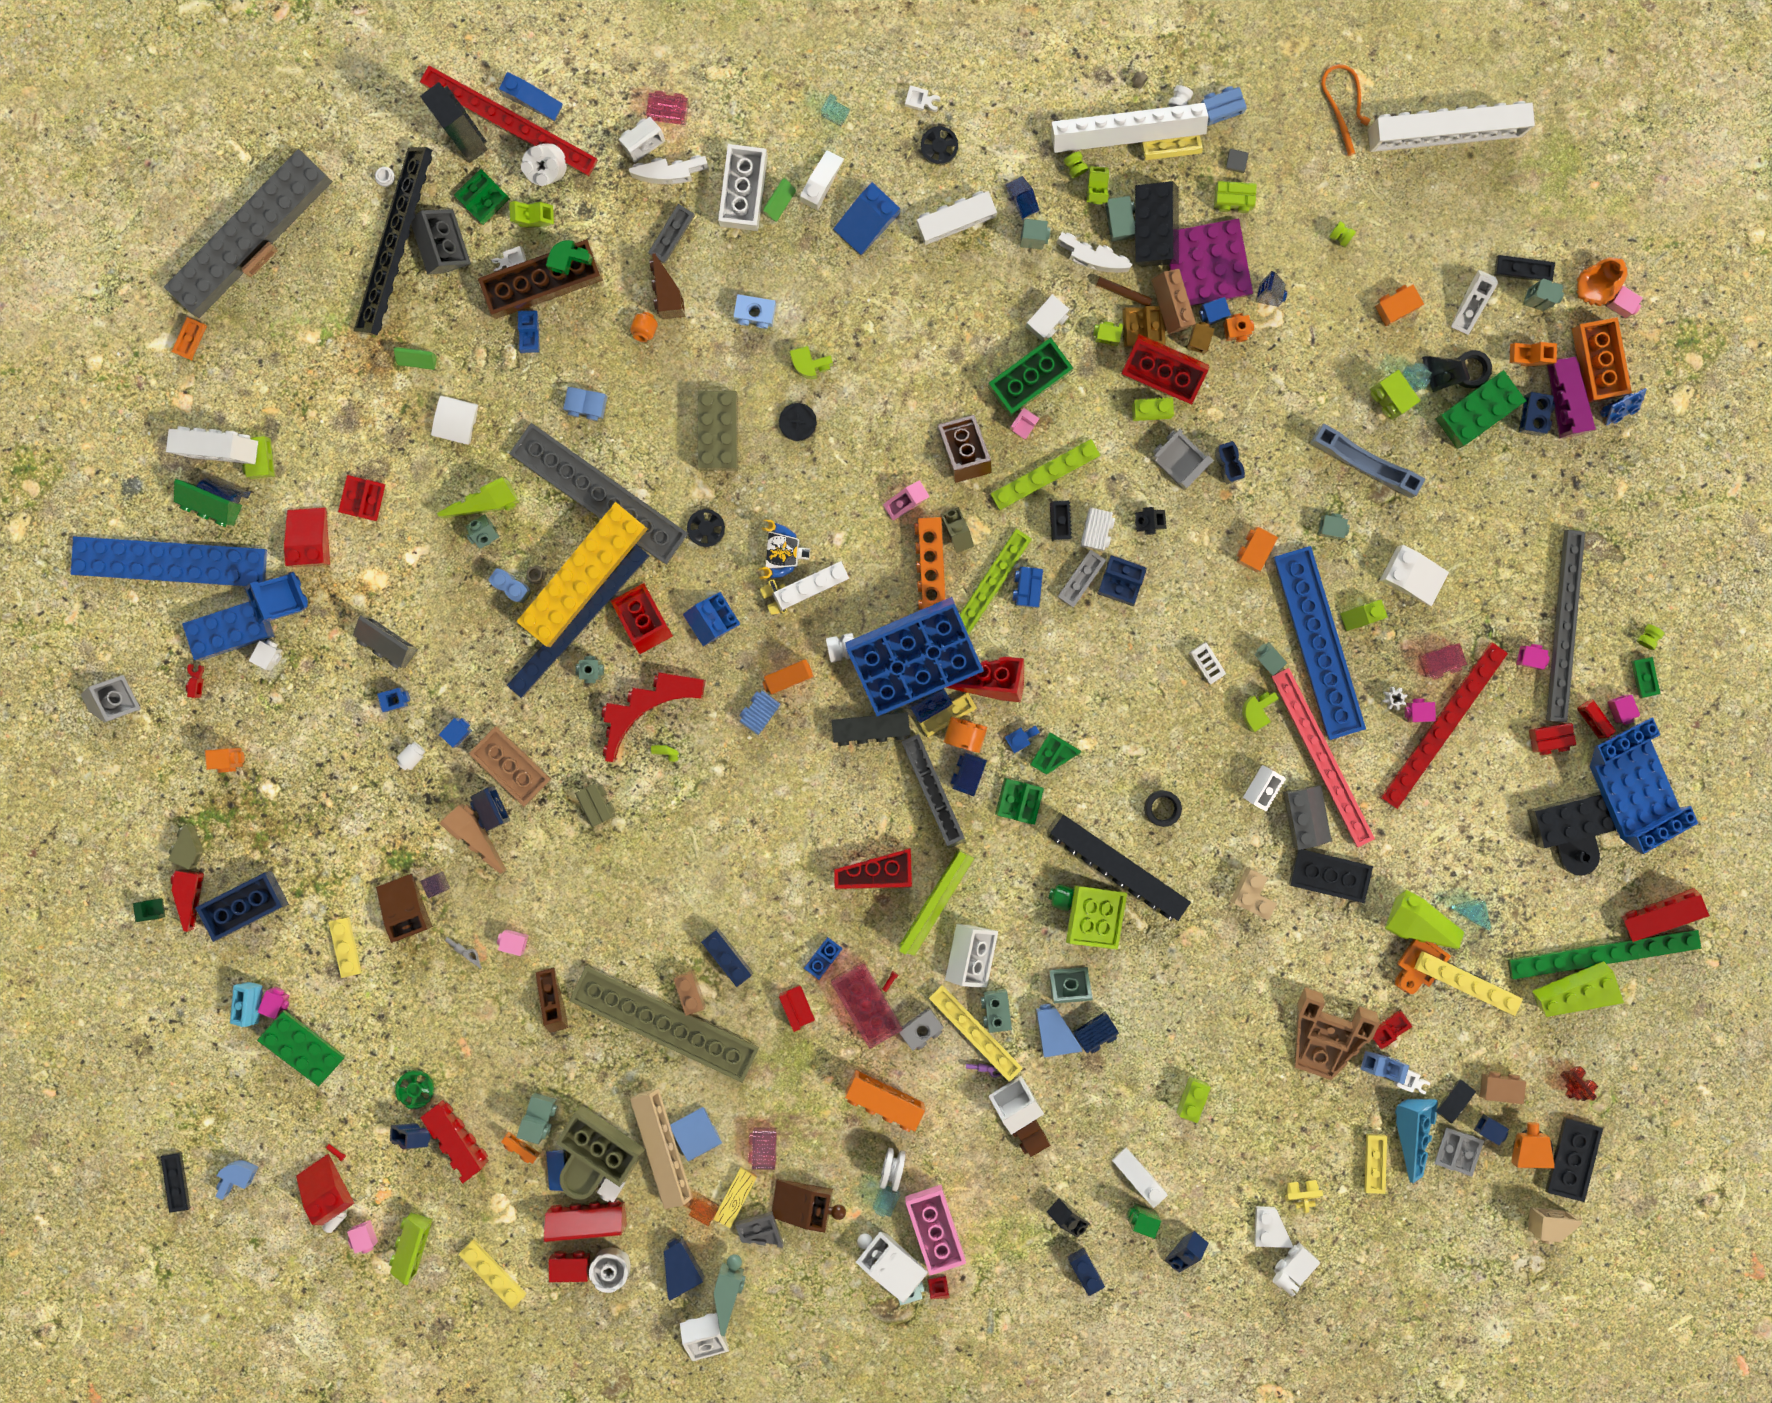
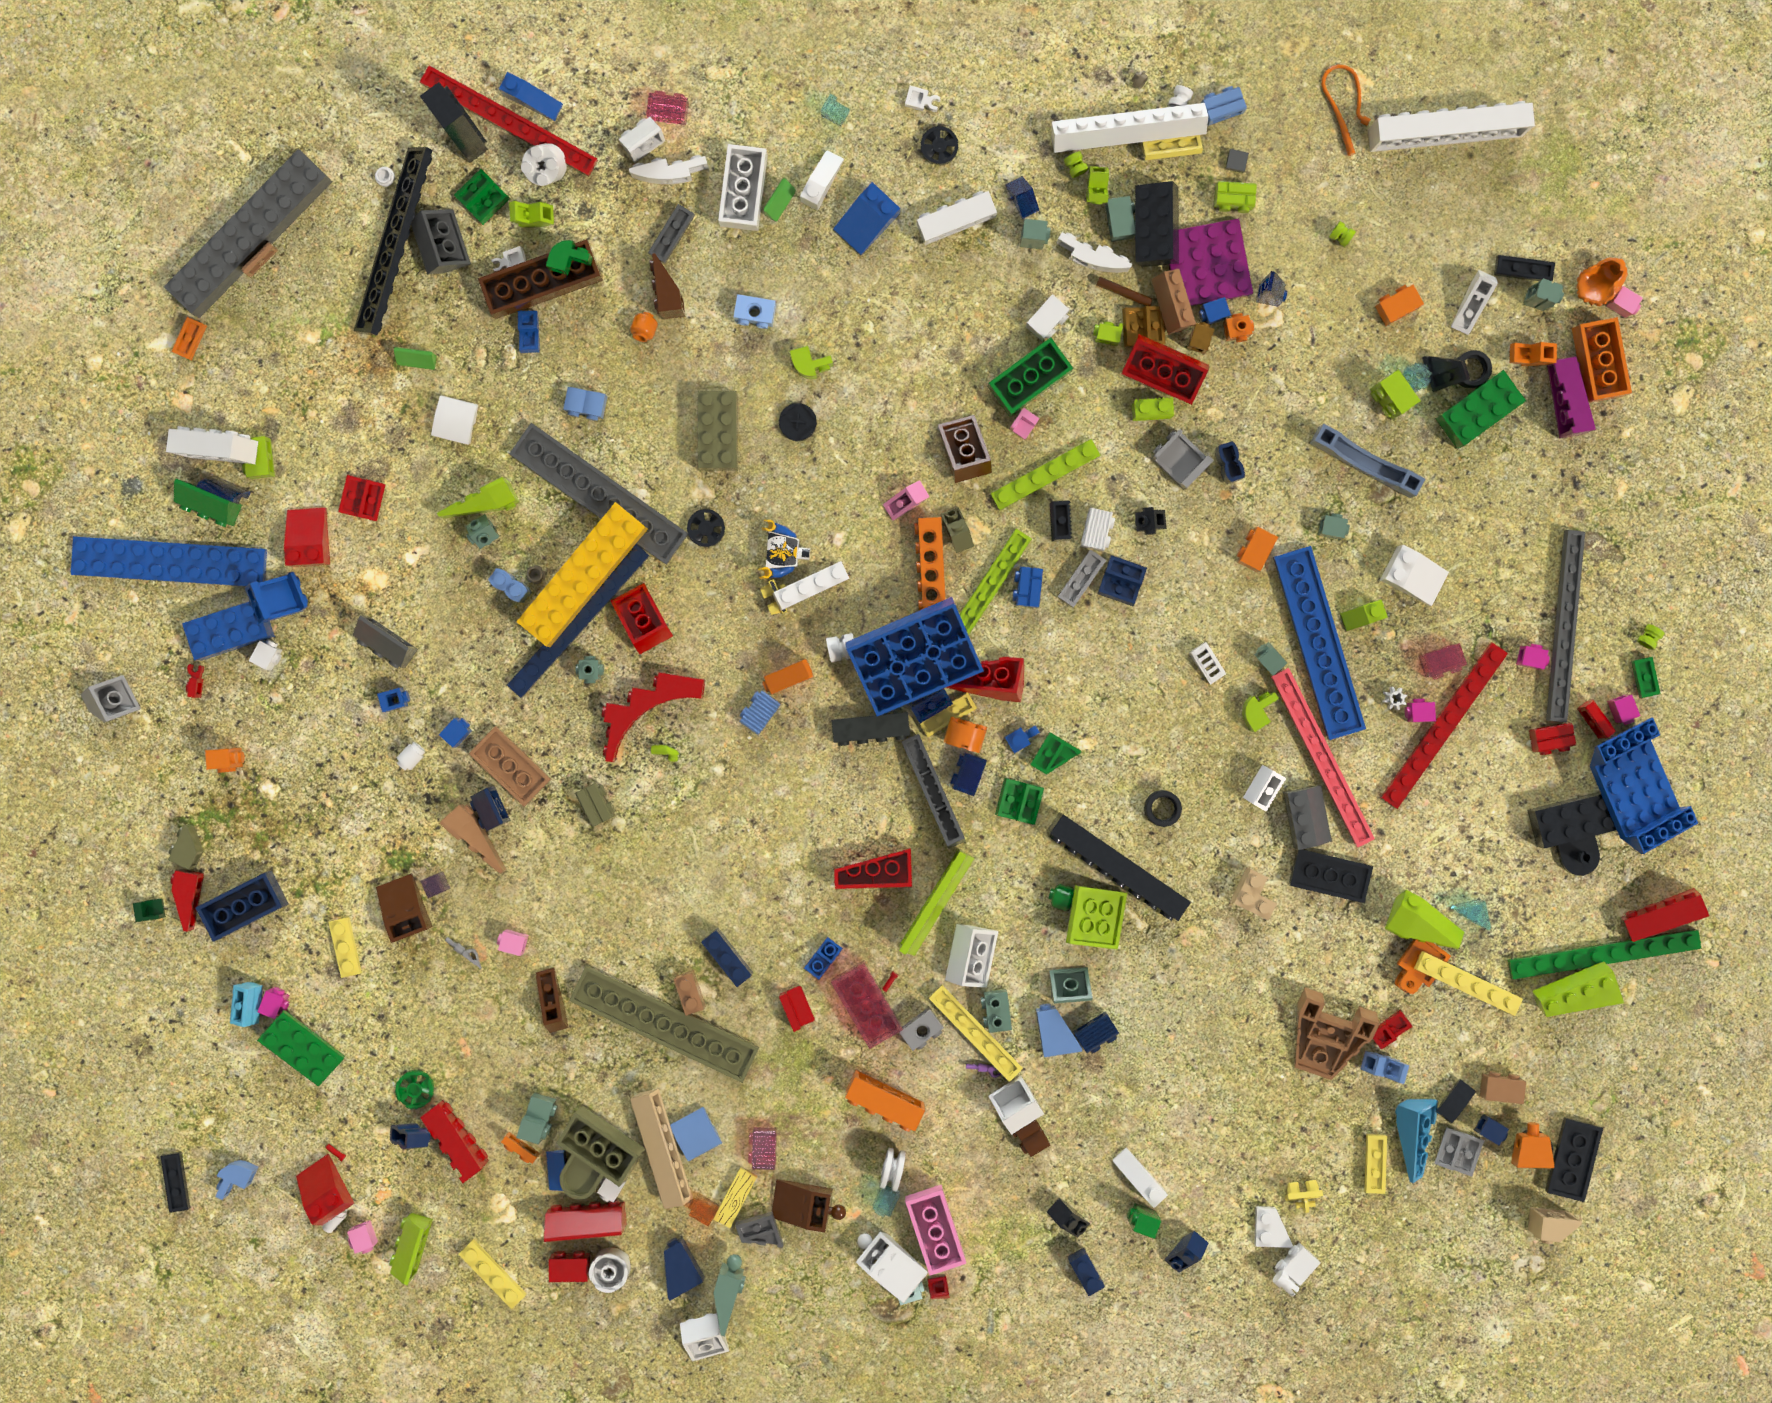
blue slope [683,592,740,647] -> none
lime brick [1176,1076,1211,1124] -> none
white plate [1393,1069,1430,1094] -> none
dark blue brick [1518,392,1555,436] -> none
clear red hips [1560,1066,1598,1101] -> none
blue hinge [1600,388,1647,426] -> none

